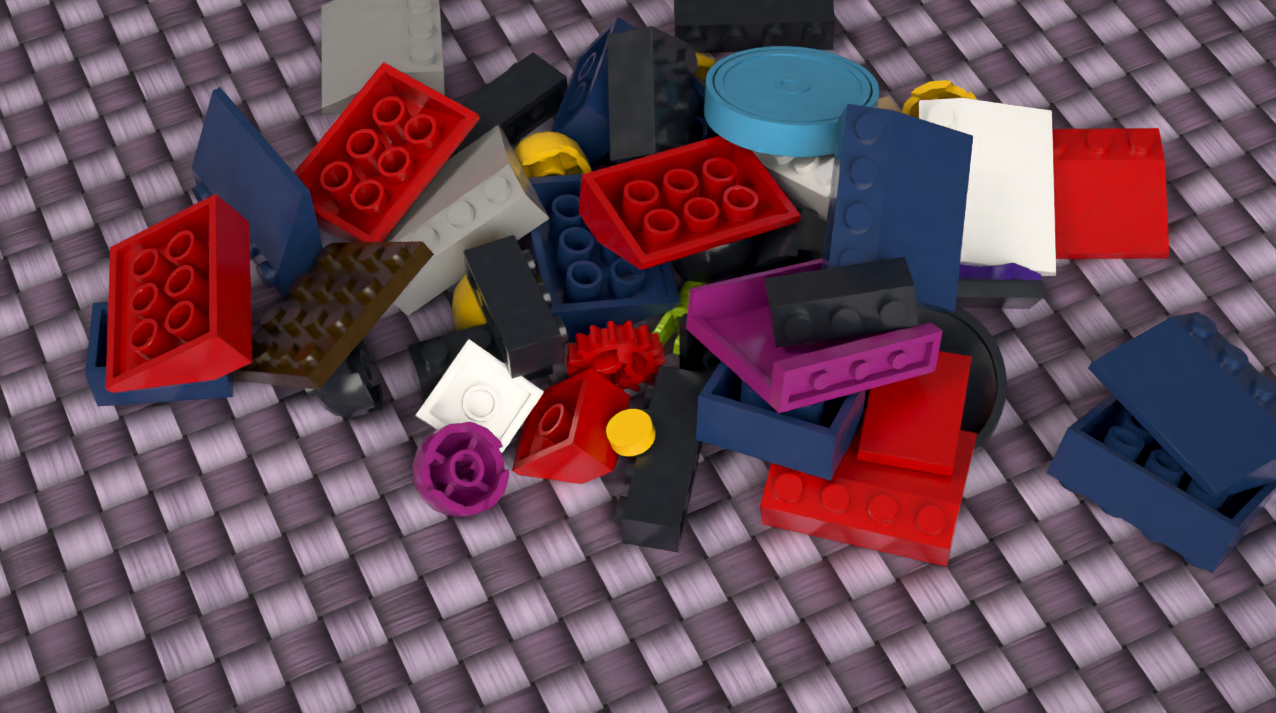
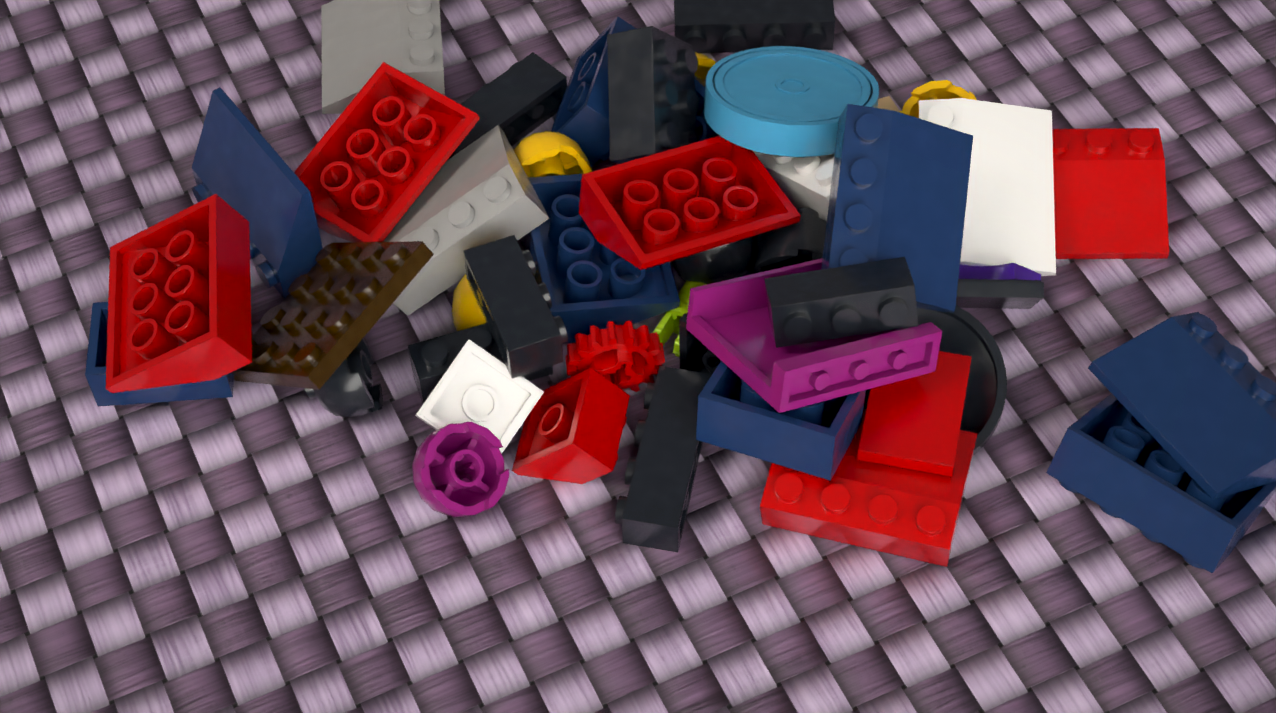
yellow tile [606,409,656,456] -> none

